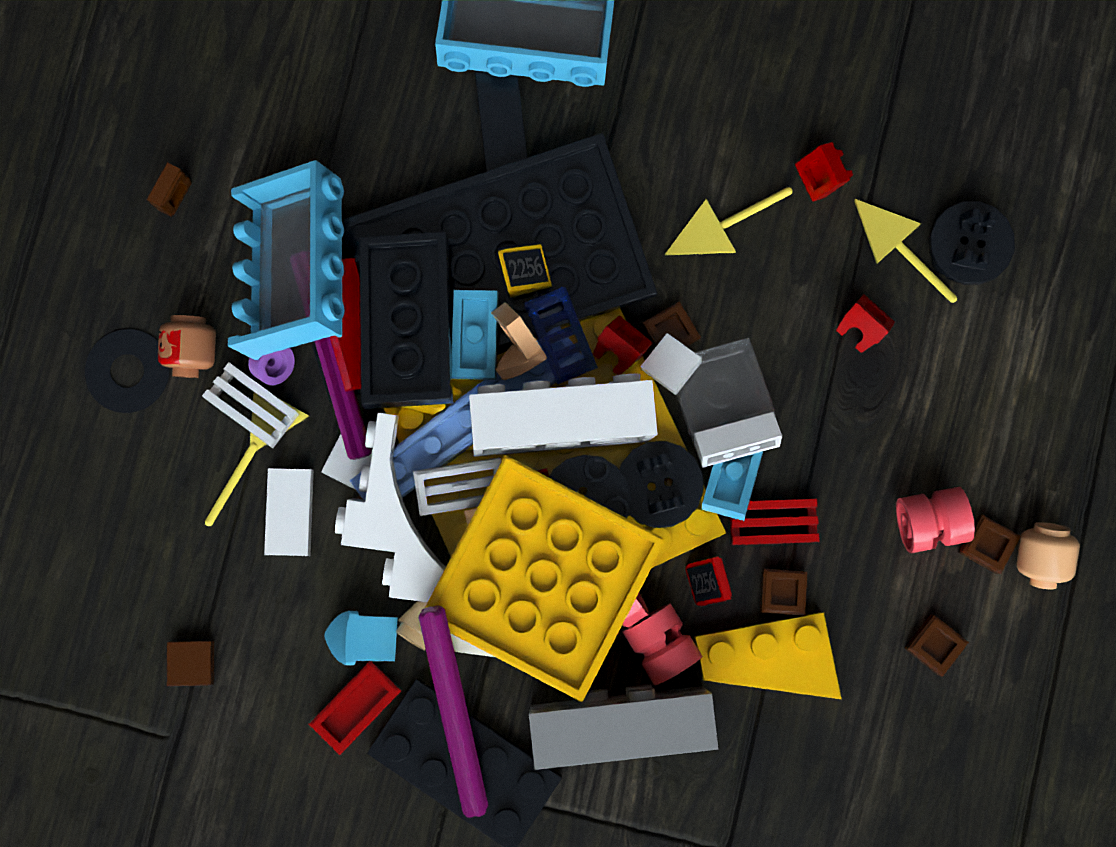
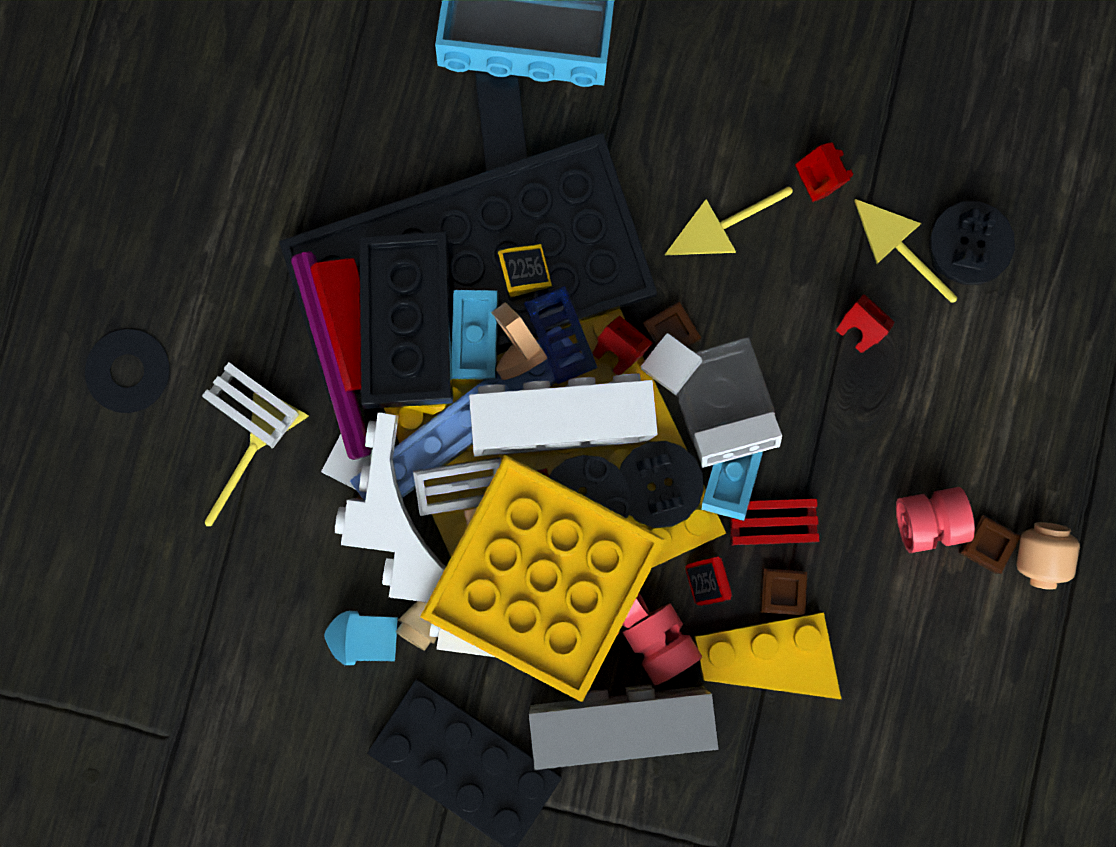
reddish brown tile [147,162,192,217] -> none
nougat head [158,315,216,378] -> none
reddish brown tile [167,640,214,686] -> none
medium azure window [228,160,345,360] -> none
medium lavender tile [249,348,295,385] -> none
white tile [264,468,314,556] -> none
red tile [309,661,401,755] -> none
magenta axle [418,605,488,818] -> none
reddish brown tile [905,615,969,677] -> none

